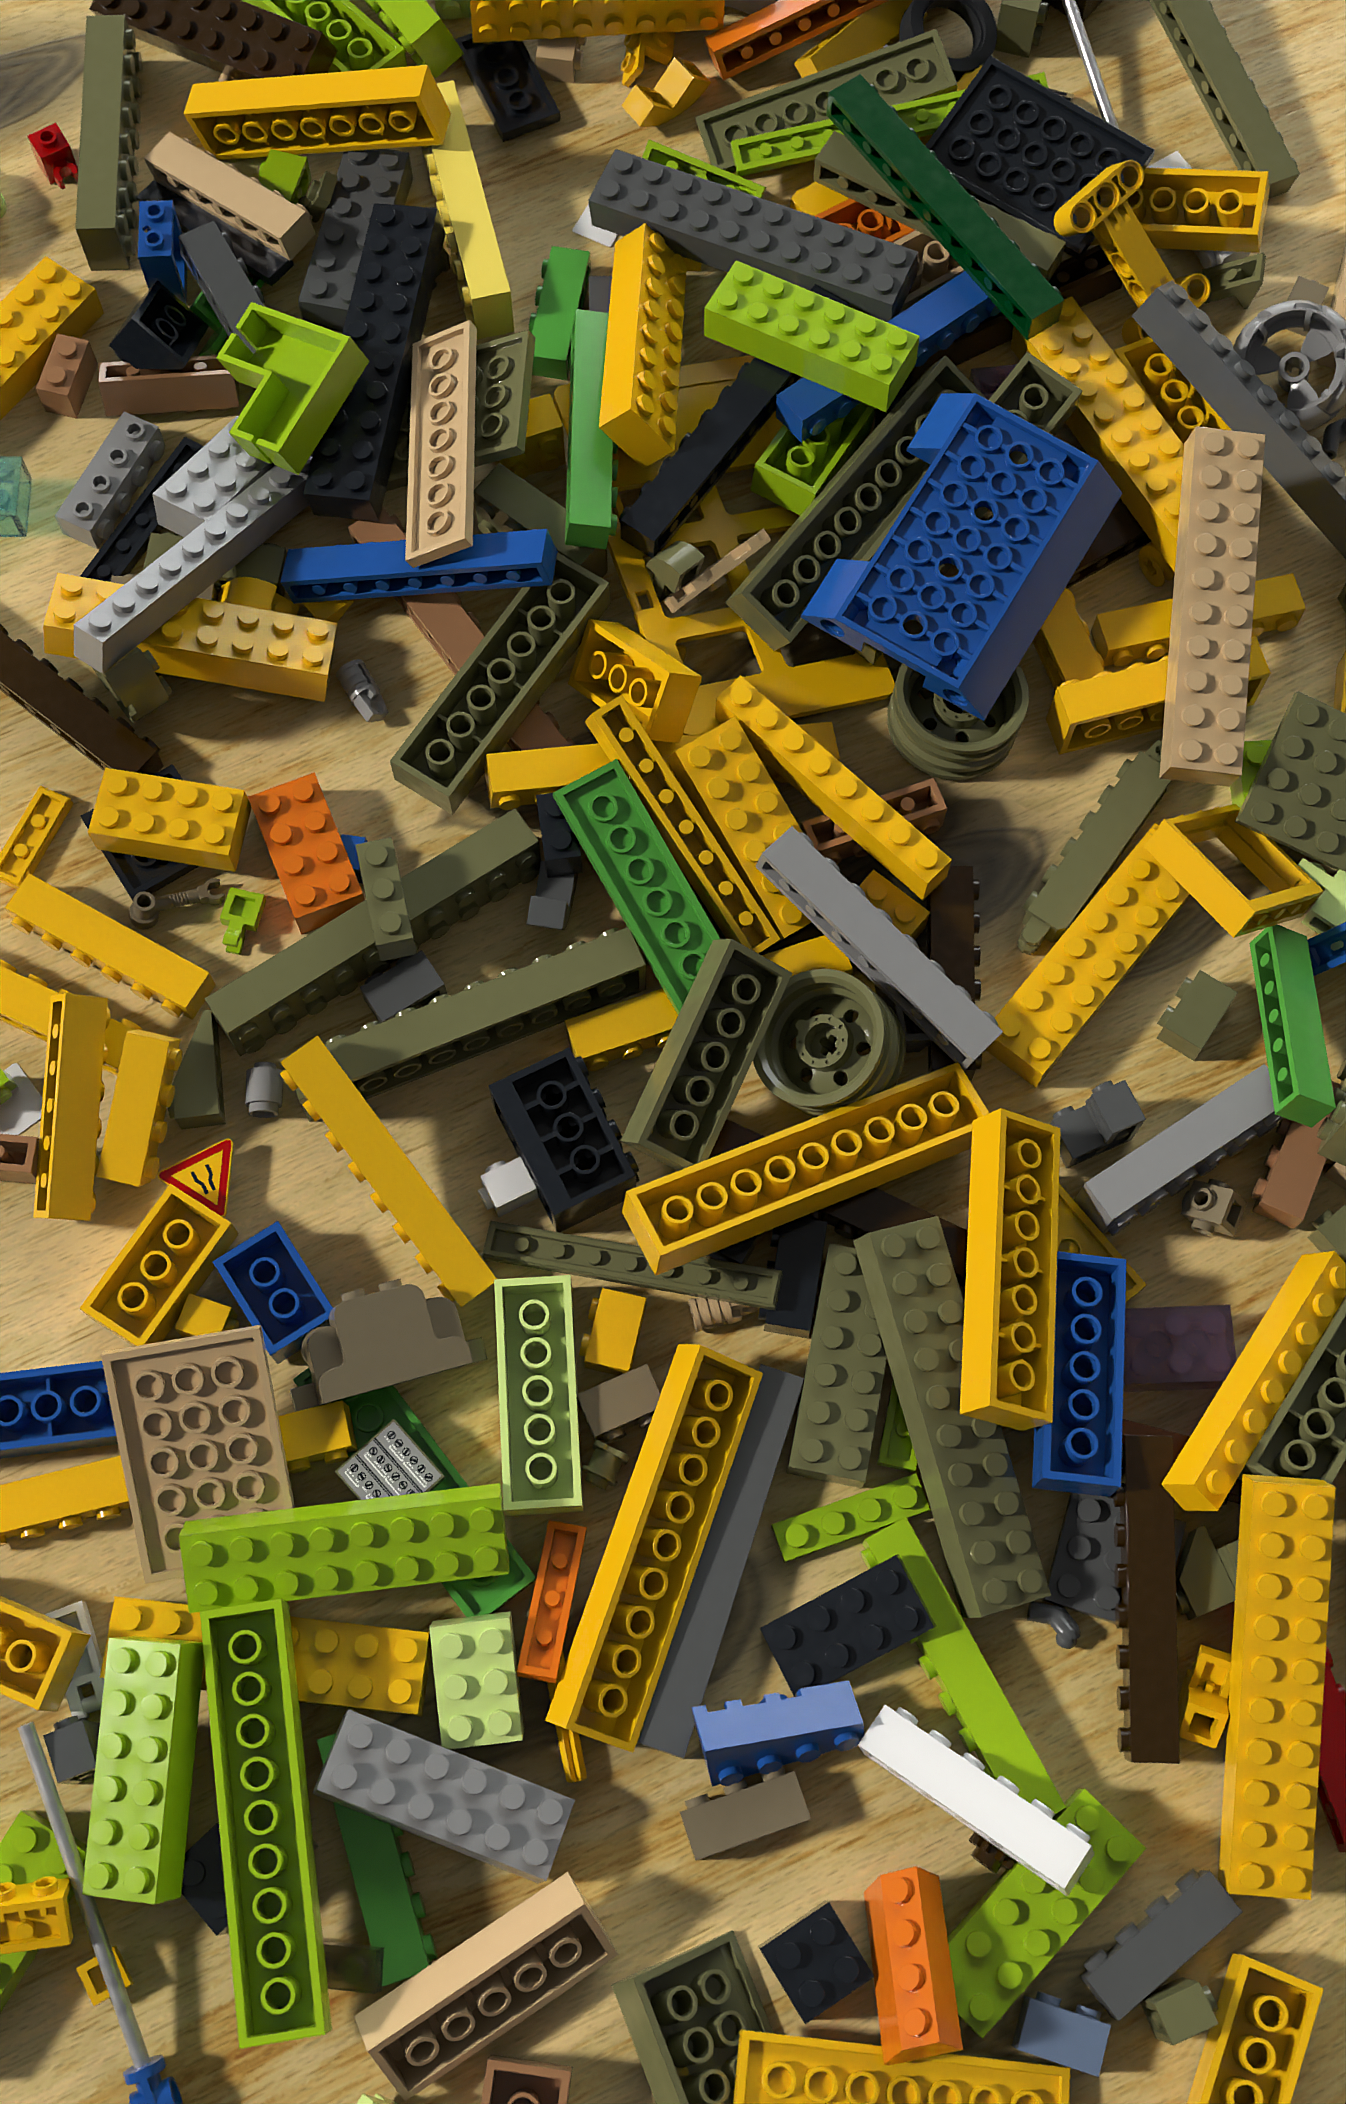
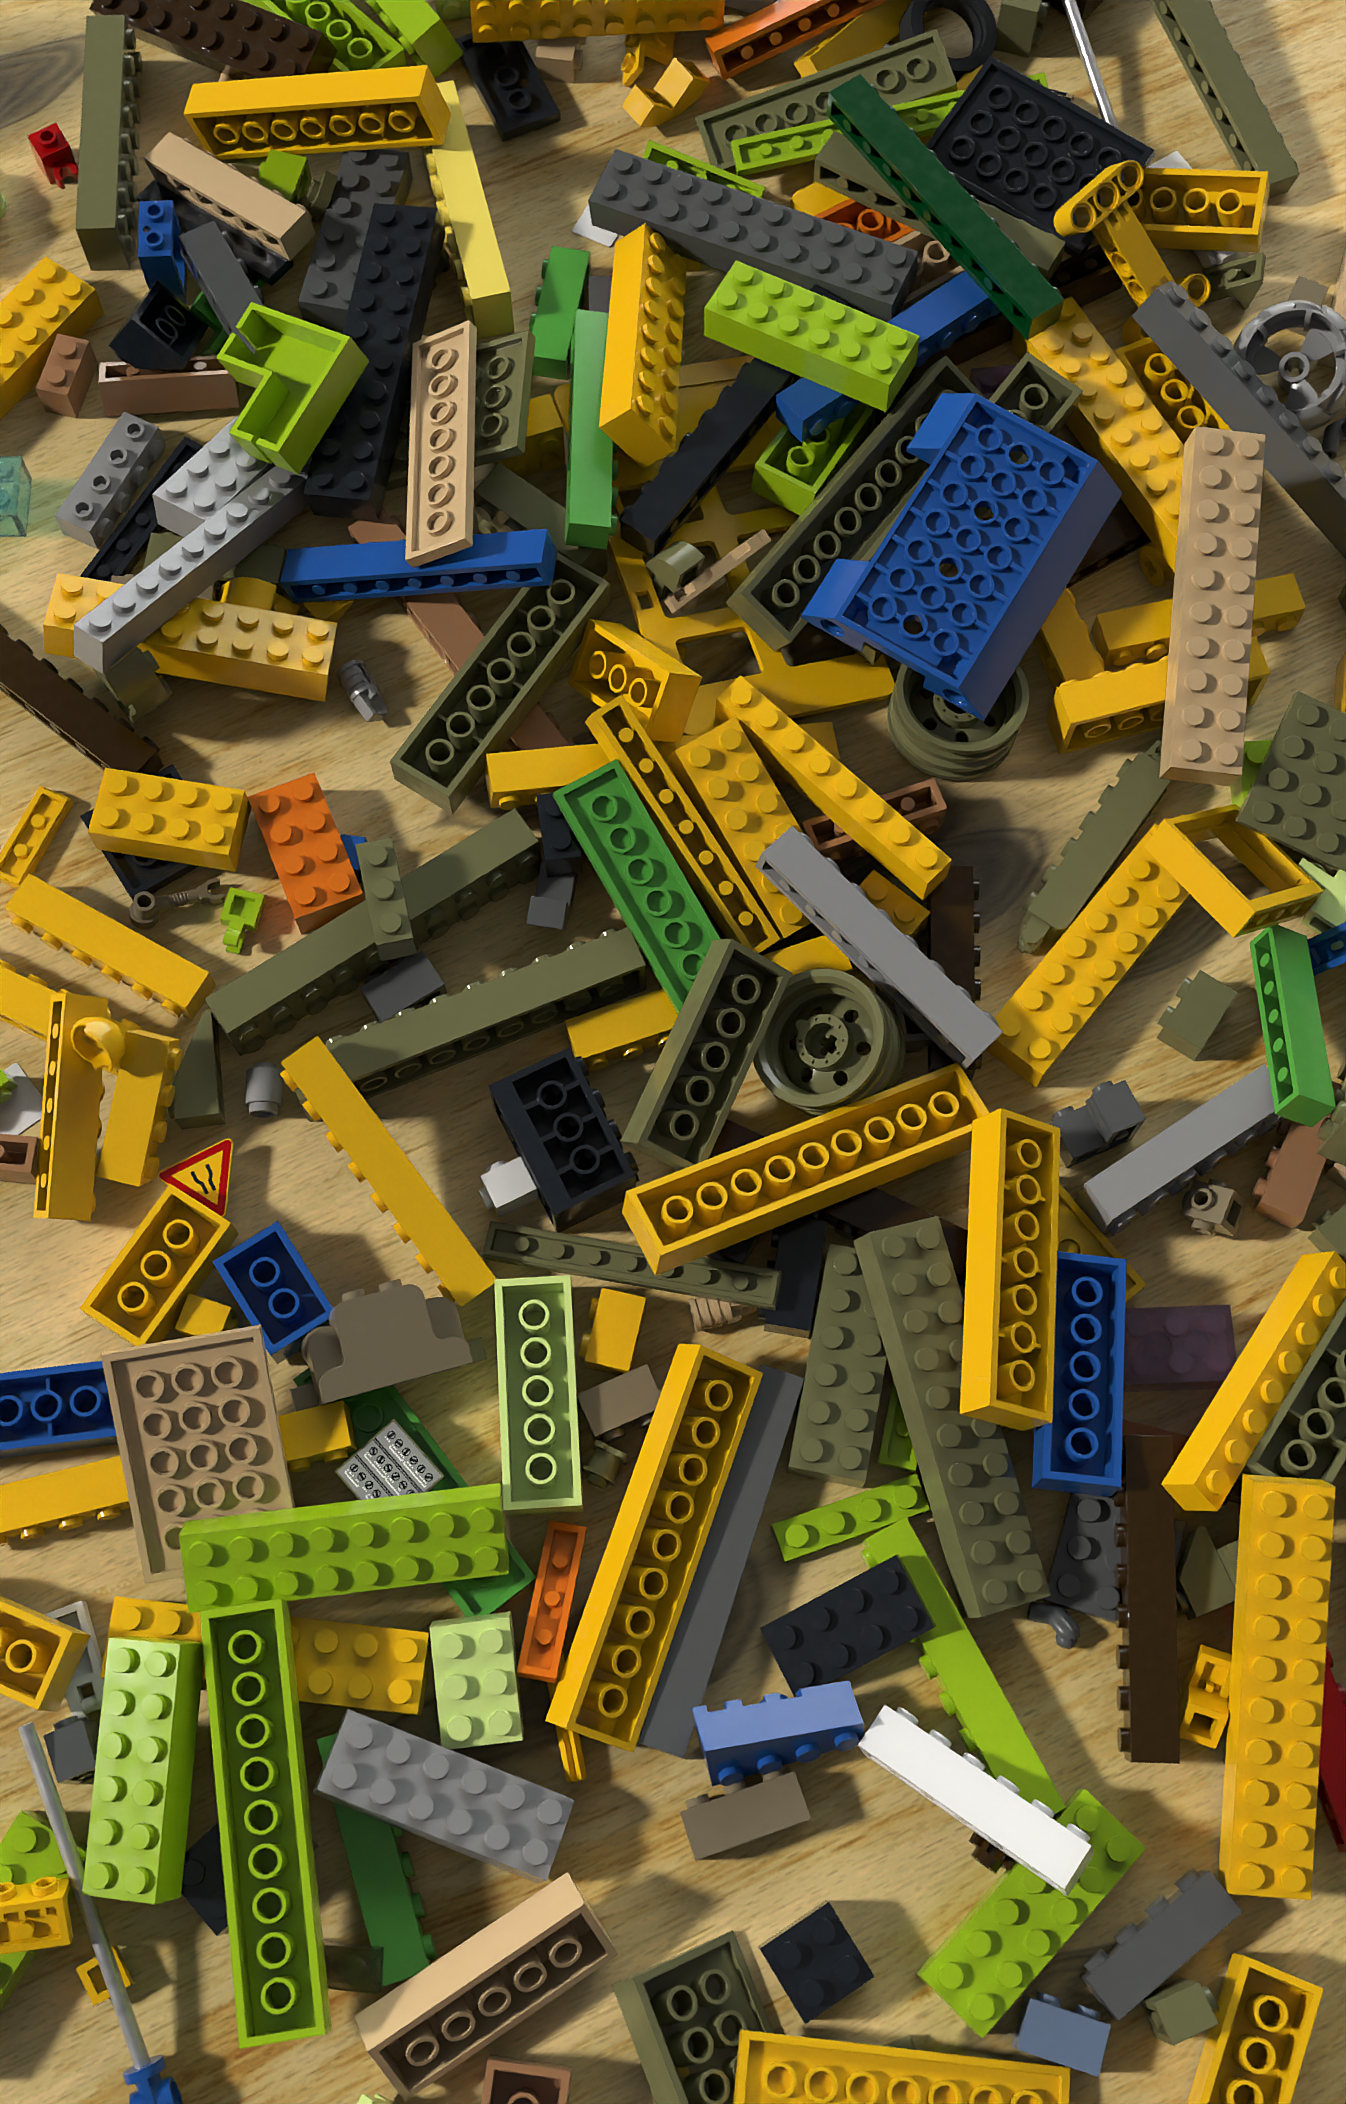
orange slope [864,1866,963,2066] -> none
none -> yellow hair [70,1017,126,1073]

